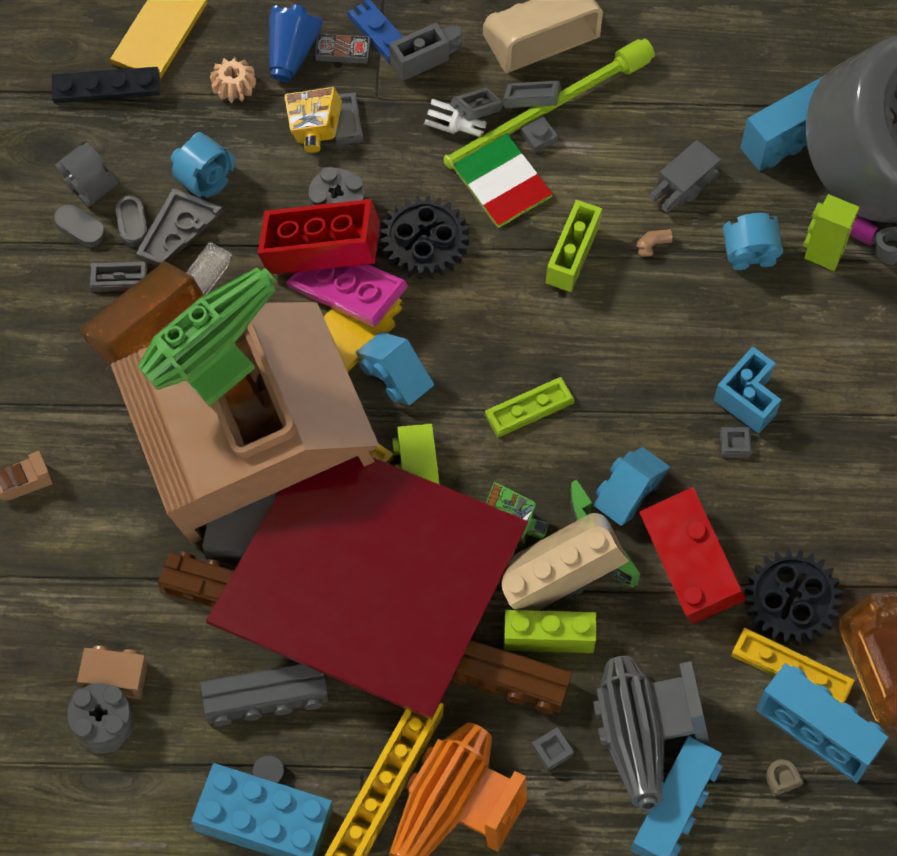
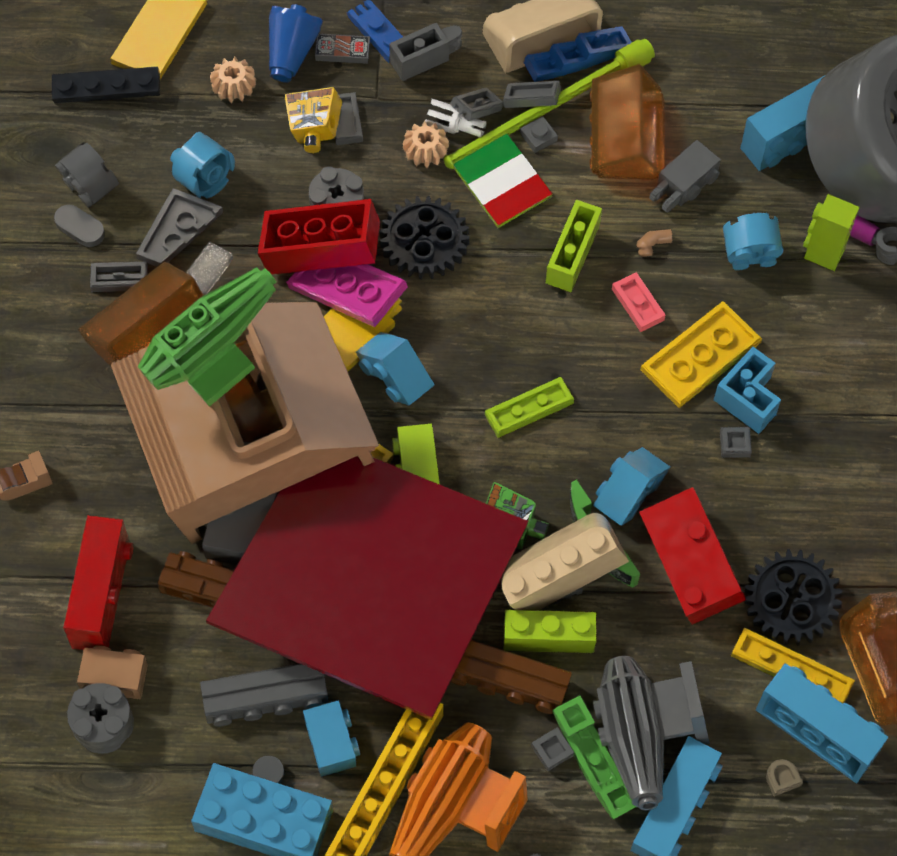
dark grey tile [115,195,148,247] -> none
none -> red brick [63,515,133,650]
none -> dark azure brick [303,700,360,777]
none -> light nougat gear [403,121,449,168]
none -> blue slope [523,26,632,82]
none -> bright green slope [553,696,636,820]
none -> clear orange windscreen [589,64,665,180]
none -> coral plate [612,272,666,332]
none -> yellow tile [640,301,762,408]

